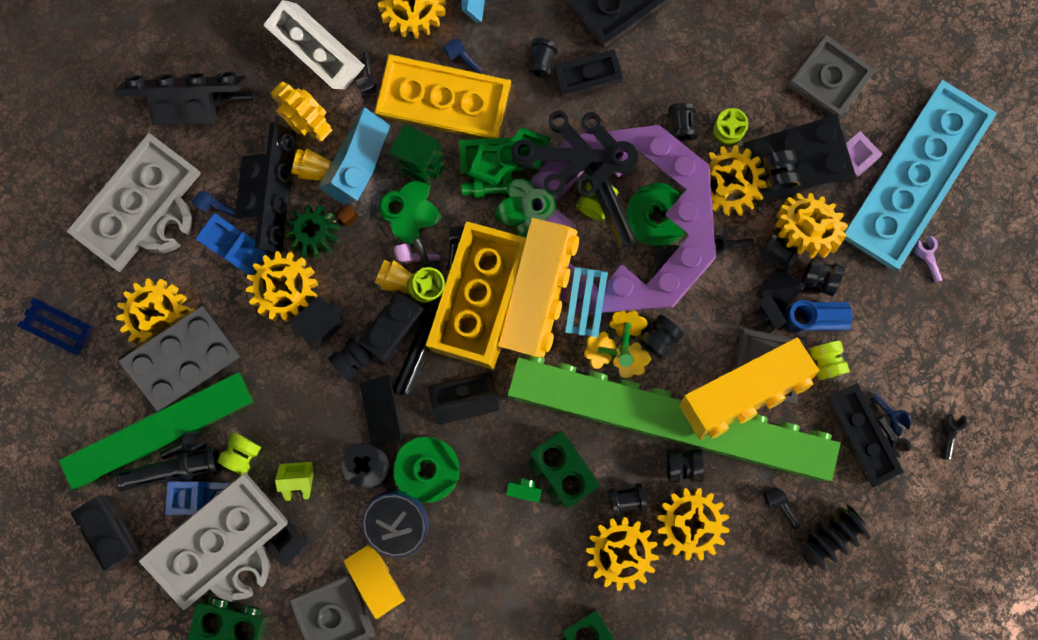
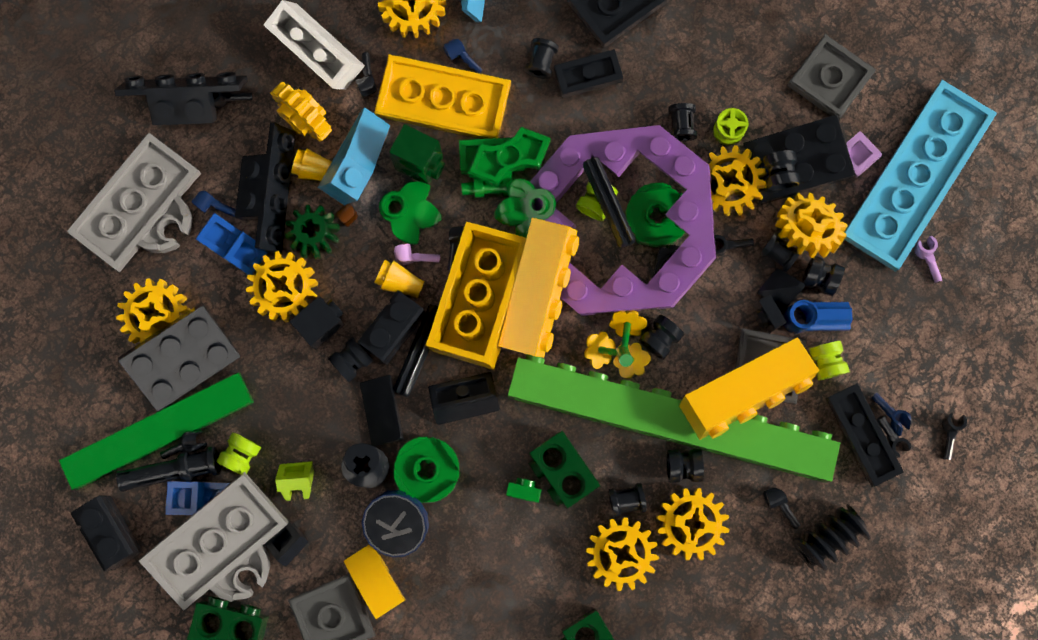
clear blue tile [18,297,93,356] -> none
lime wheel [407,267,445,303] -> none
black hand [412,236,441,272] -> none
black plant [511,111,638,198] -> none
medium azure tile [565,267,608,338] -> none

